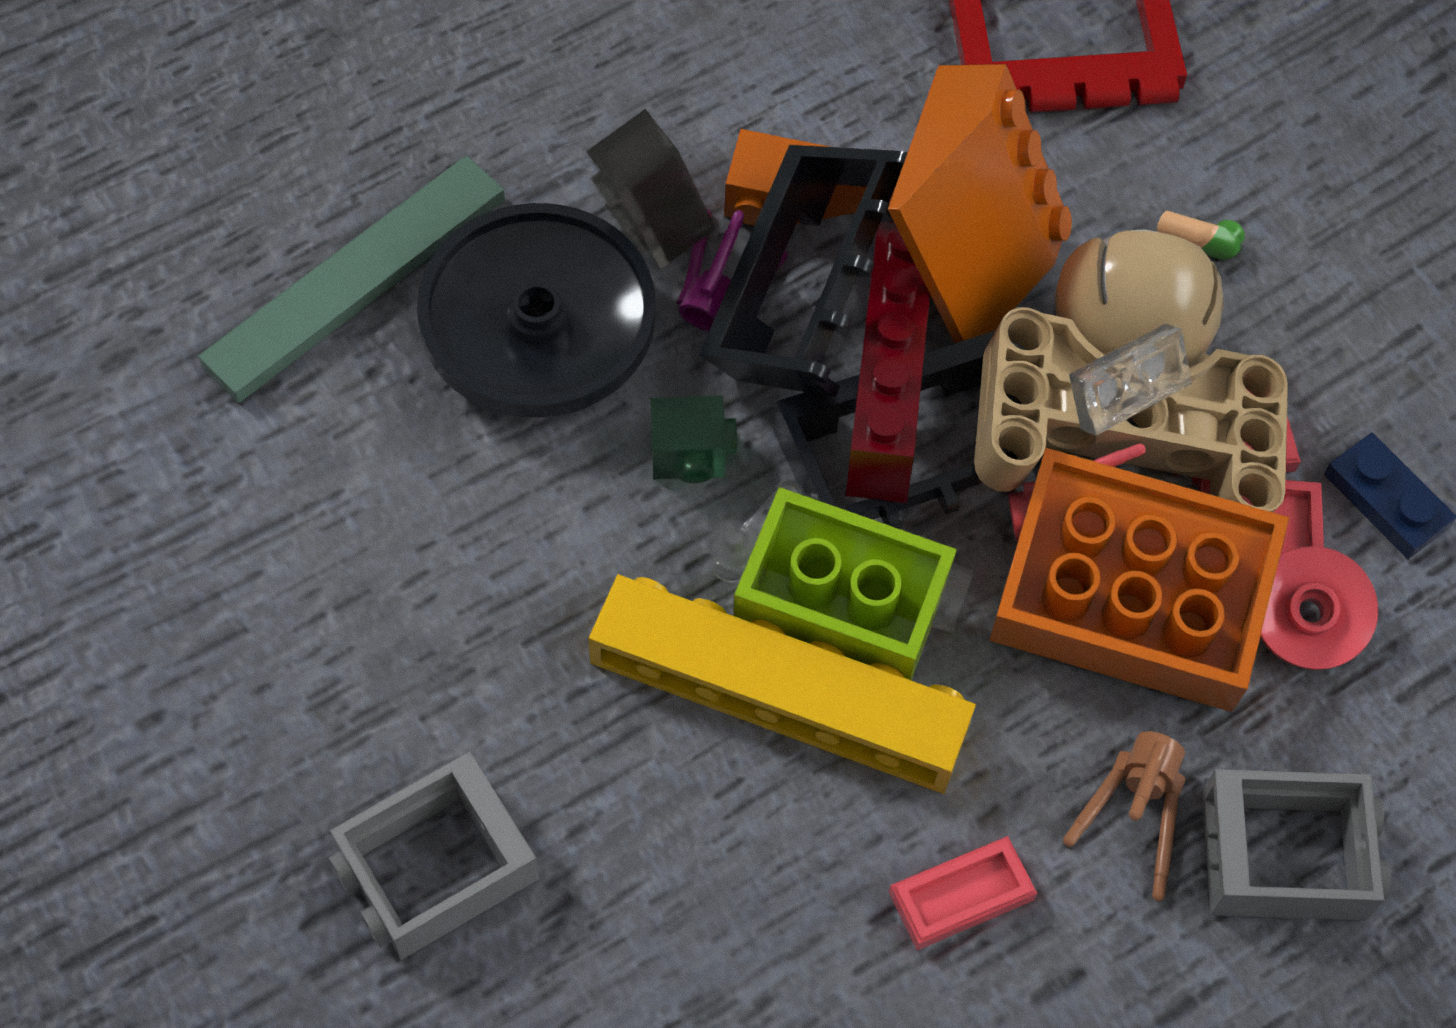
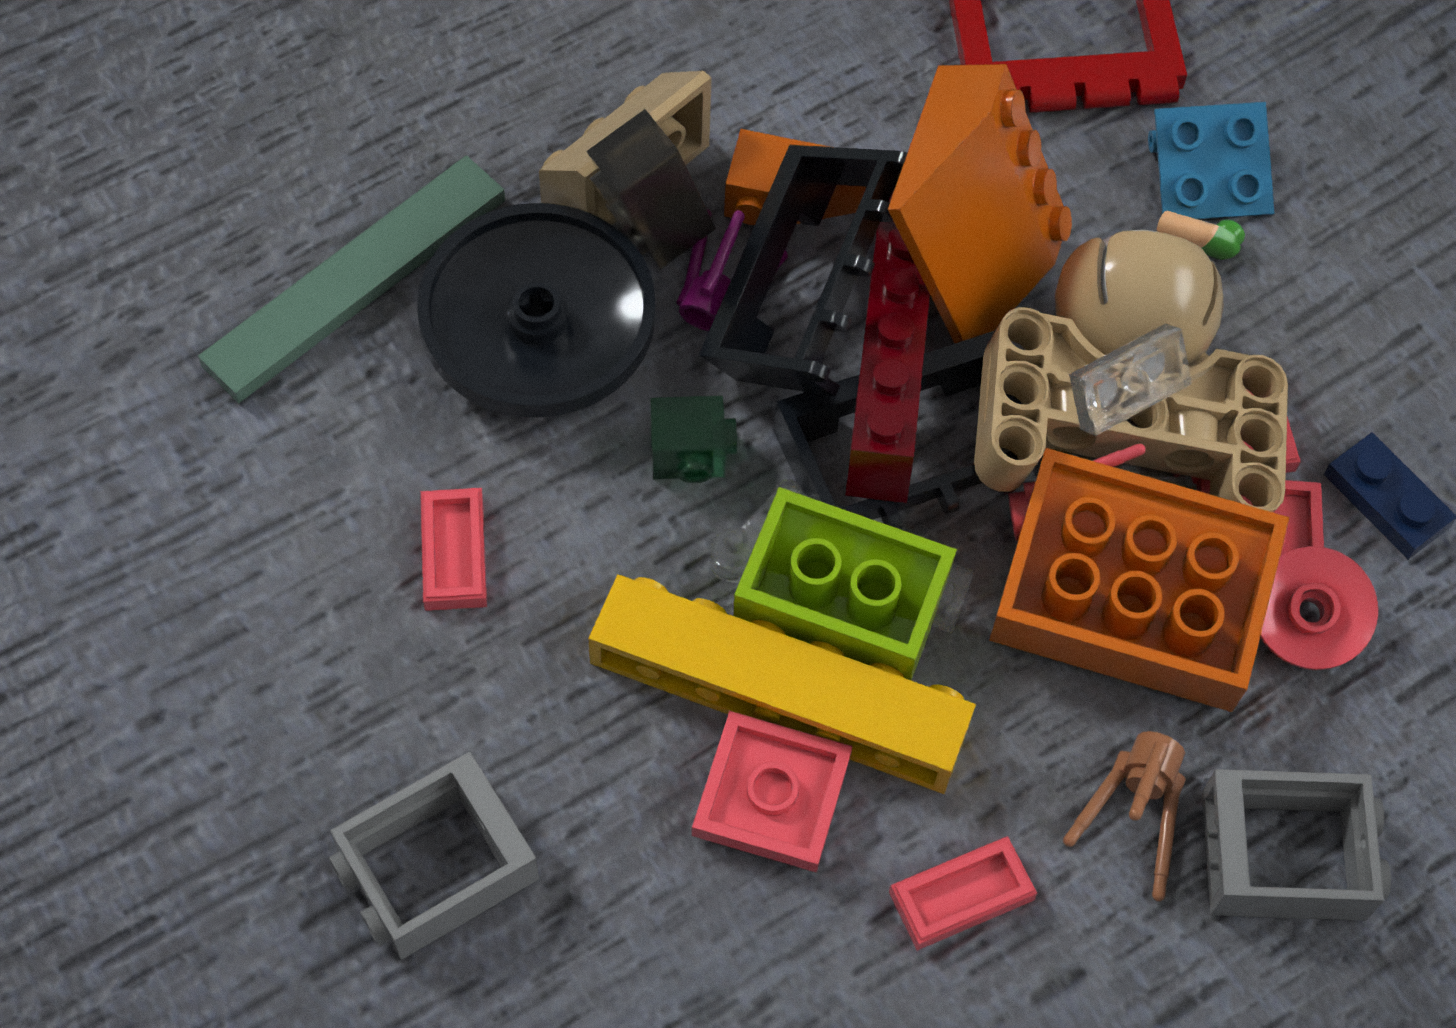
none -> coral tile [420,488,487,611]
none -> tan slope [539,71,711,225]
none -> coral plate [692,711,853,873]
none -> dark azure hinge [1148,102,1275,219]

